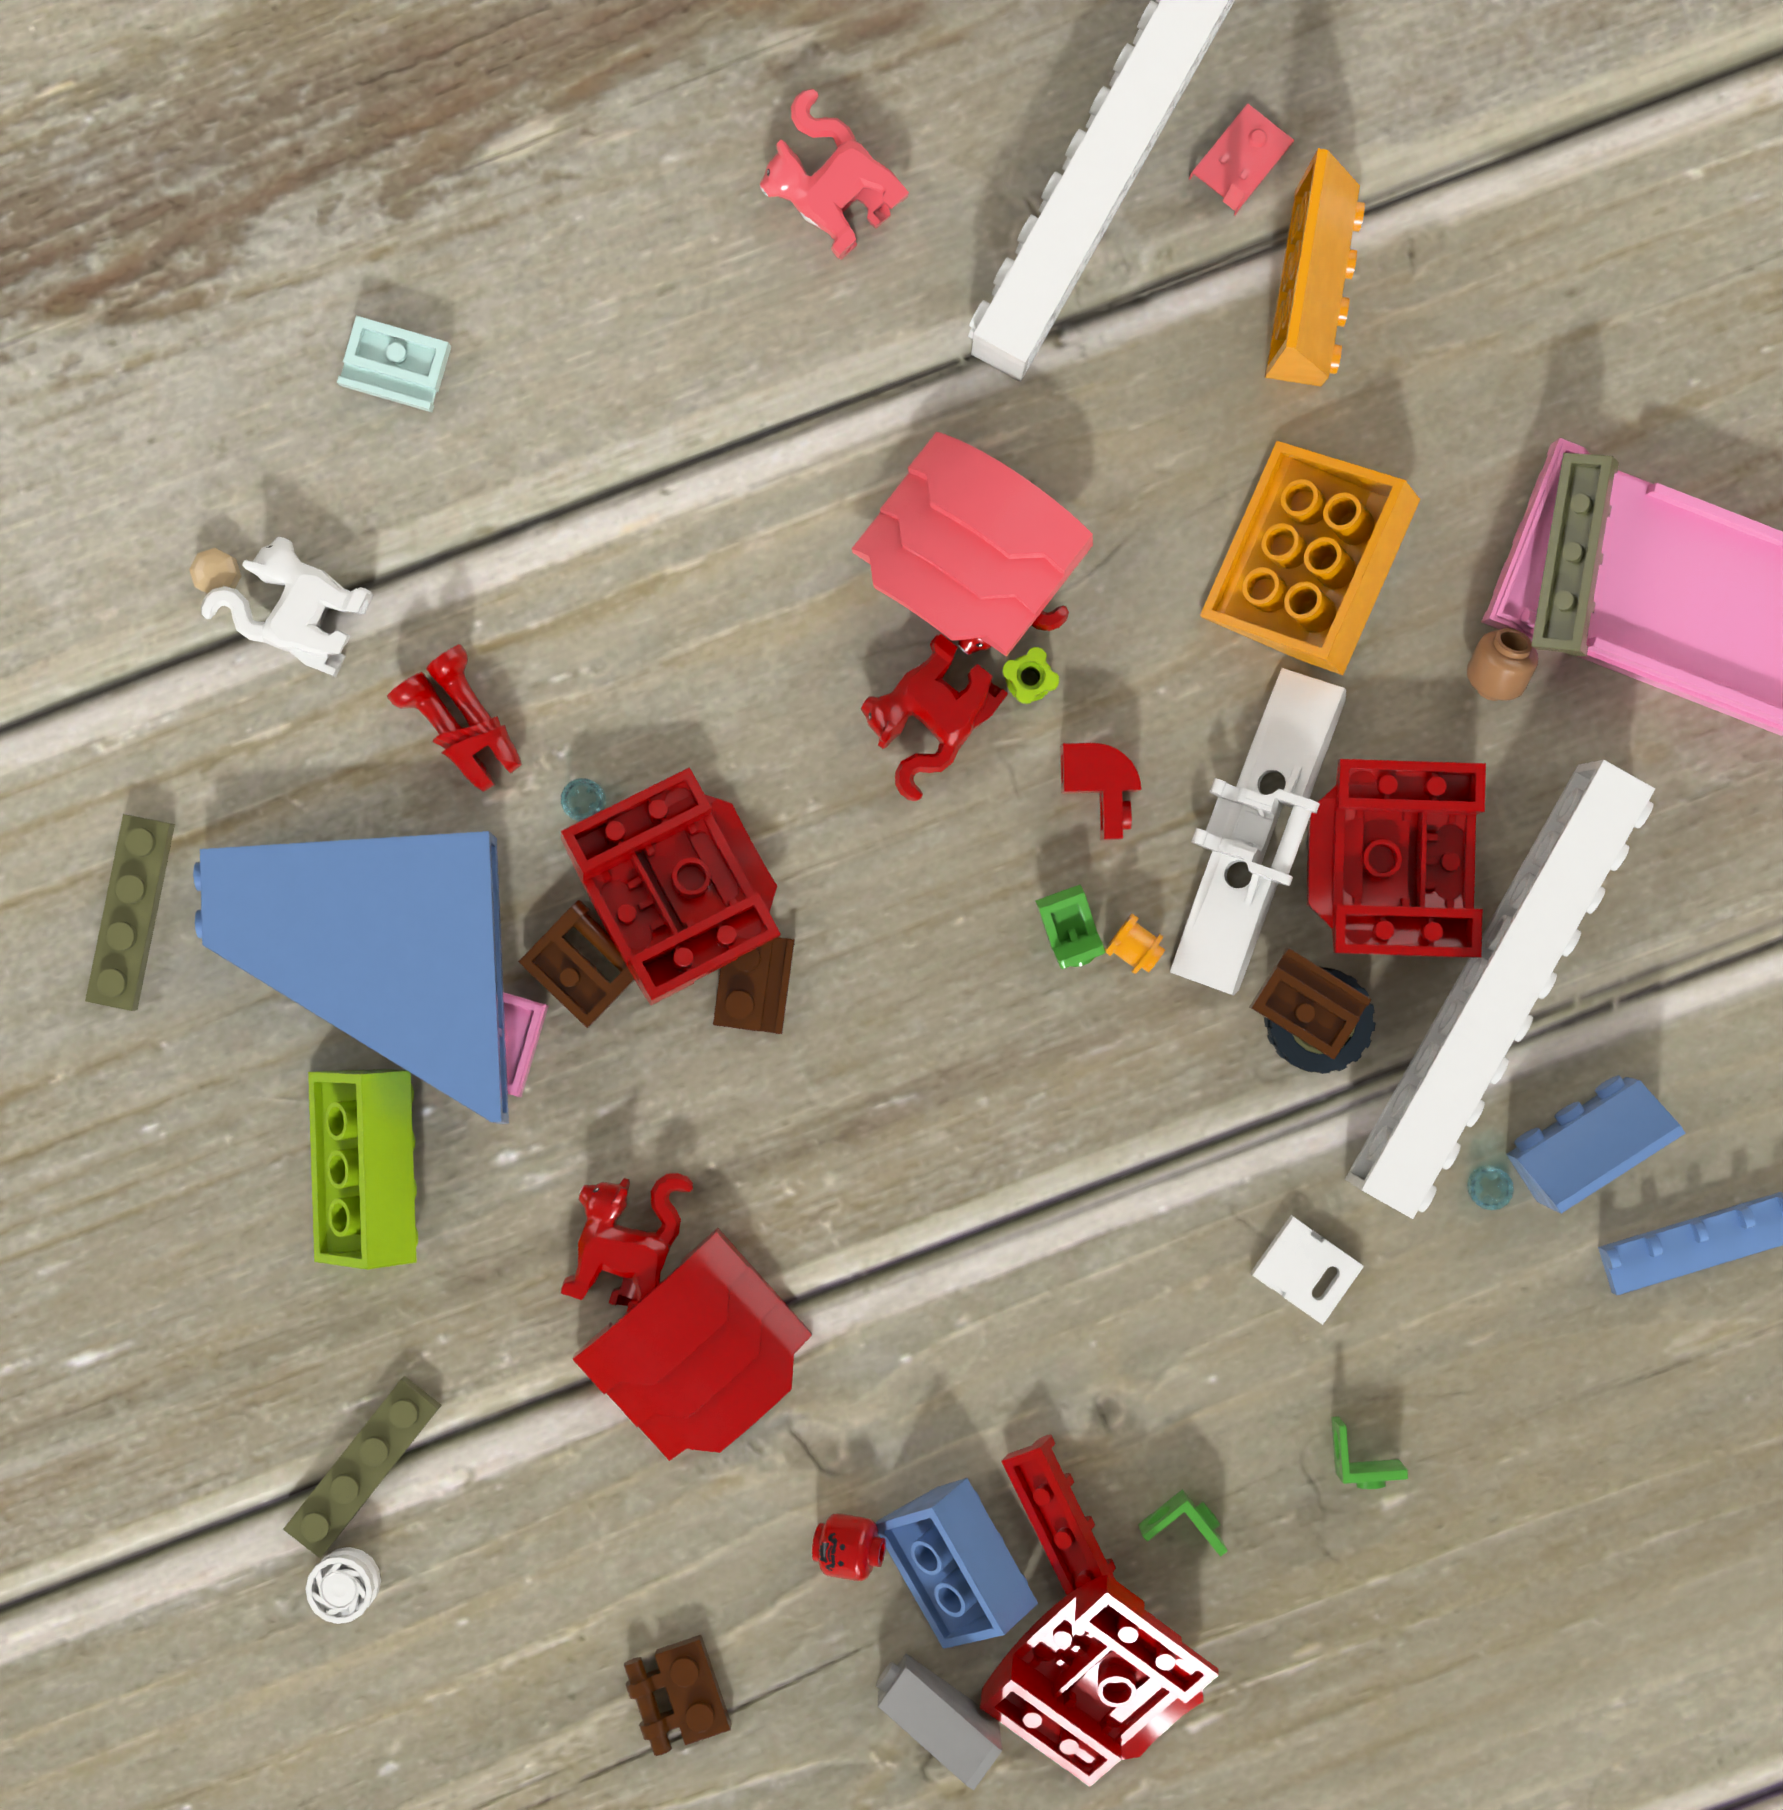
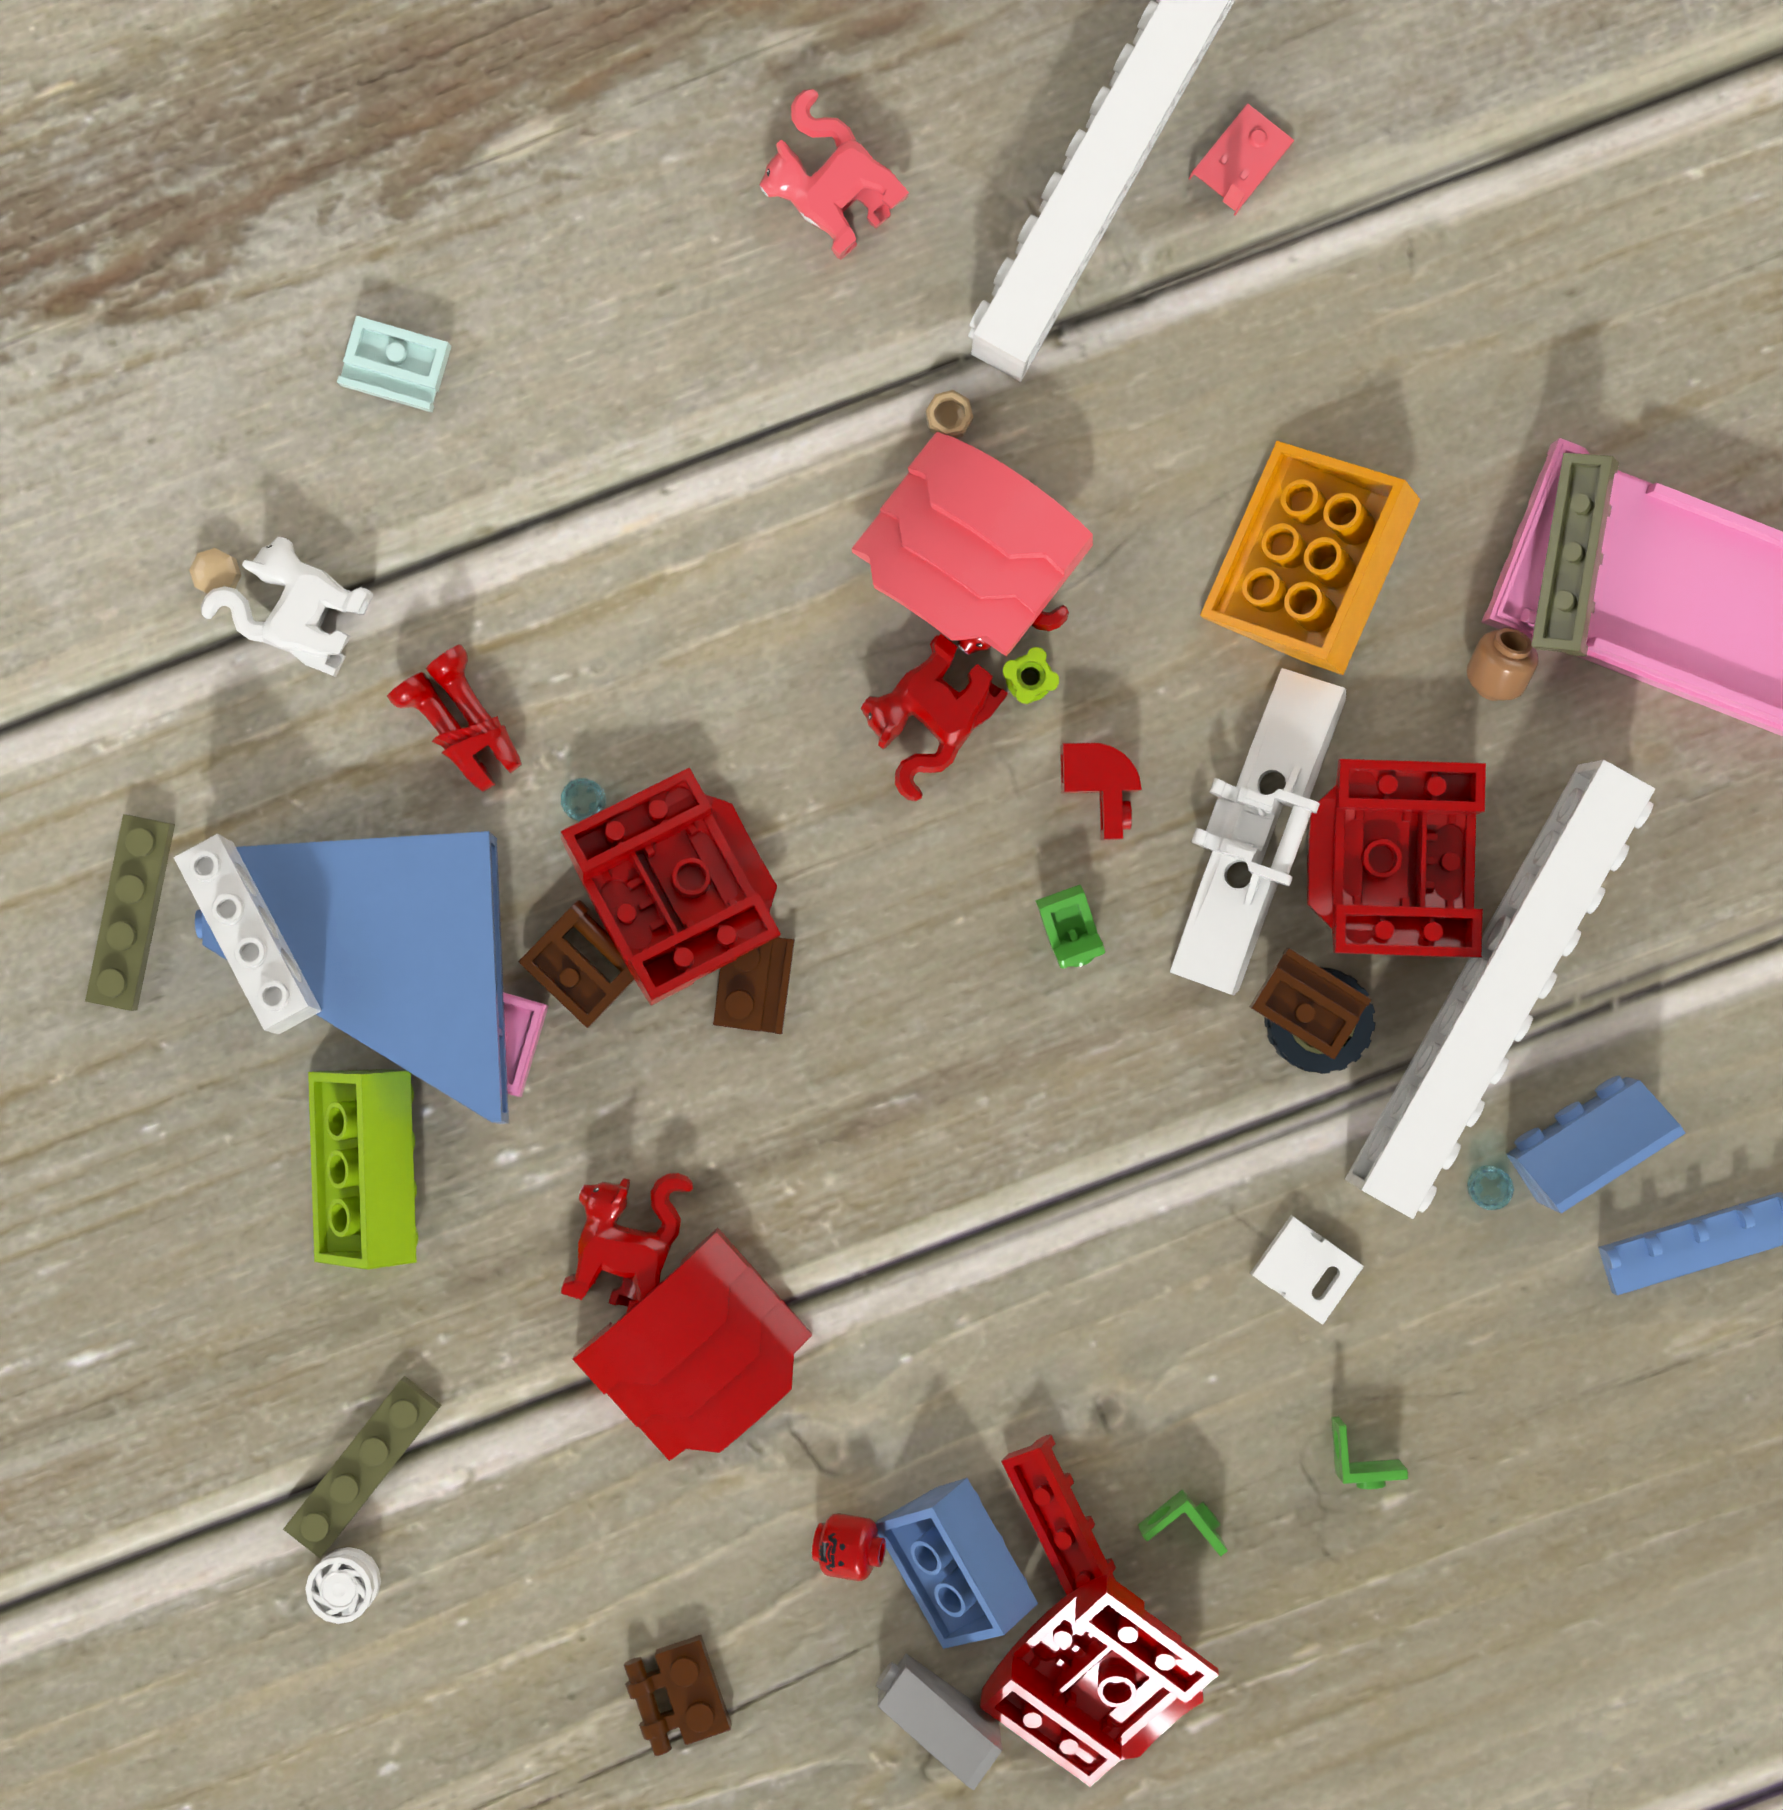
light orange brick [1105,913,1165,974] -> none
light orange slope [1265,148,1365,387] -> none
none -> white brick [173,834,322,1034]
none -> tan tile [926,390,973,438]

